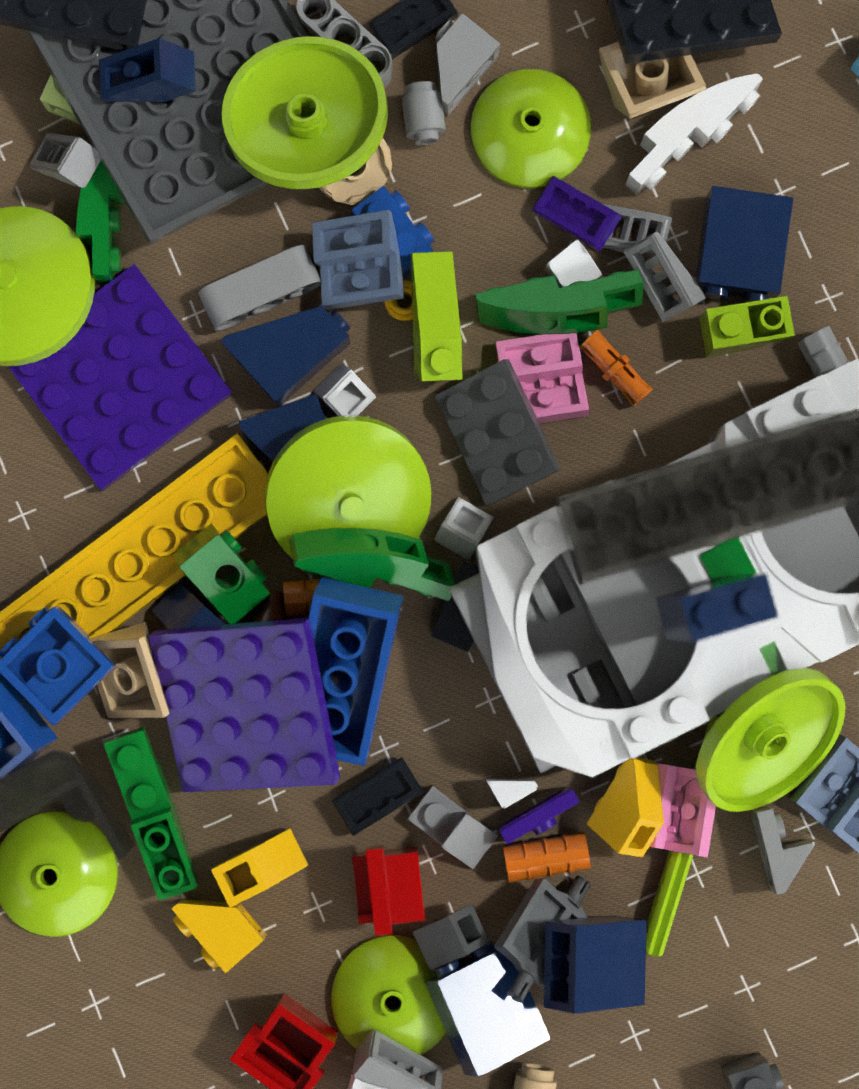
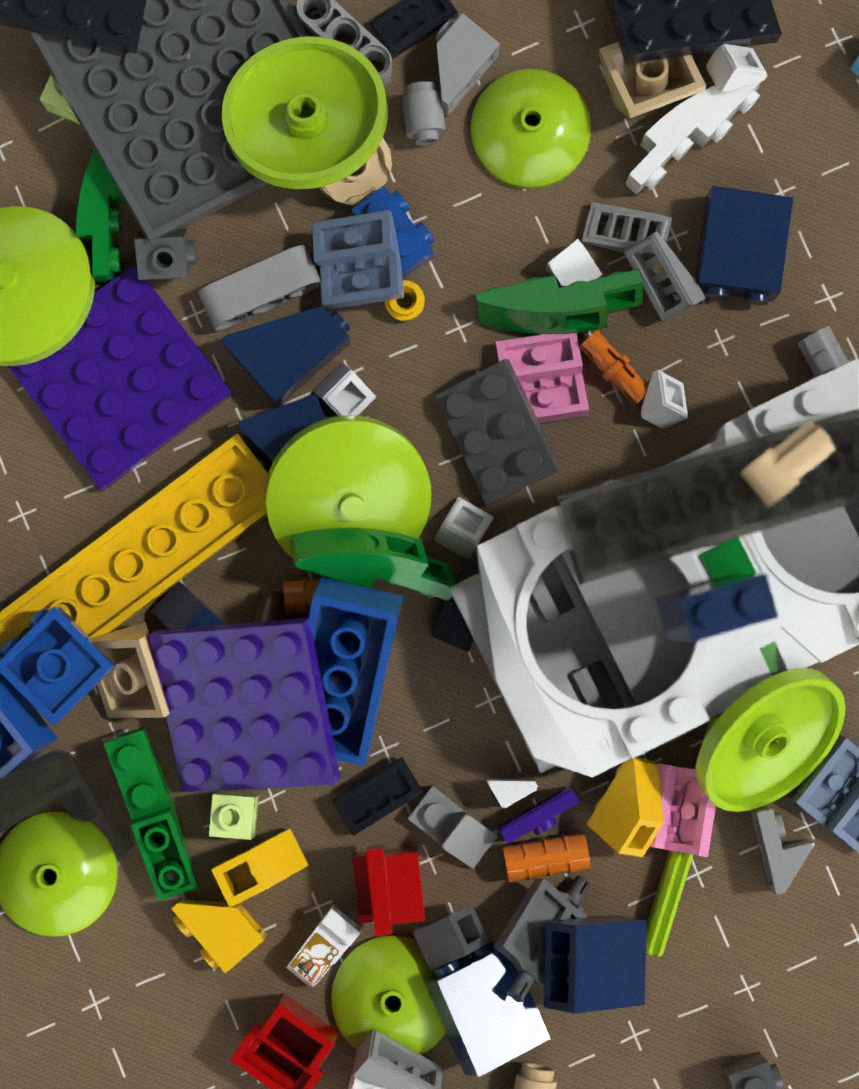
light grey slope [29,133,101,188] -> none
dark blue slope [99,38,196,102] -> none
green brick [174,523,270,624] -> none
lime slope [411,251,462,381] -> none
dark purple plate [532,176,622,252] -> none
lime slope [699,296,795,358] -> none
none -> dark grey brick [134,228,197,280]
none -> yellowish green brick [209,791,259,840]
none -> white leg [286,904,362,989]
none -> white slope [641,370,688,429]
none -> white slope [706,44,768,92]
none -> tan piece [740,420,835,508]

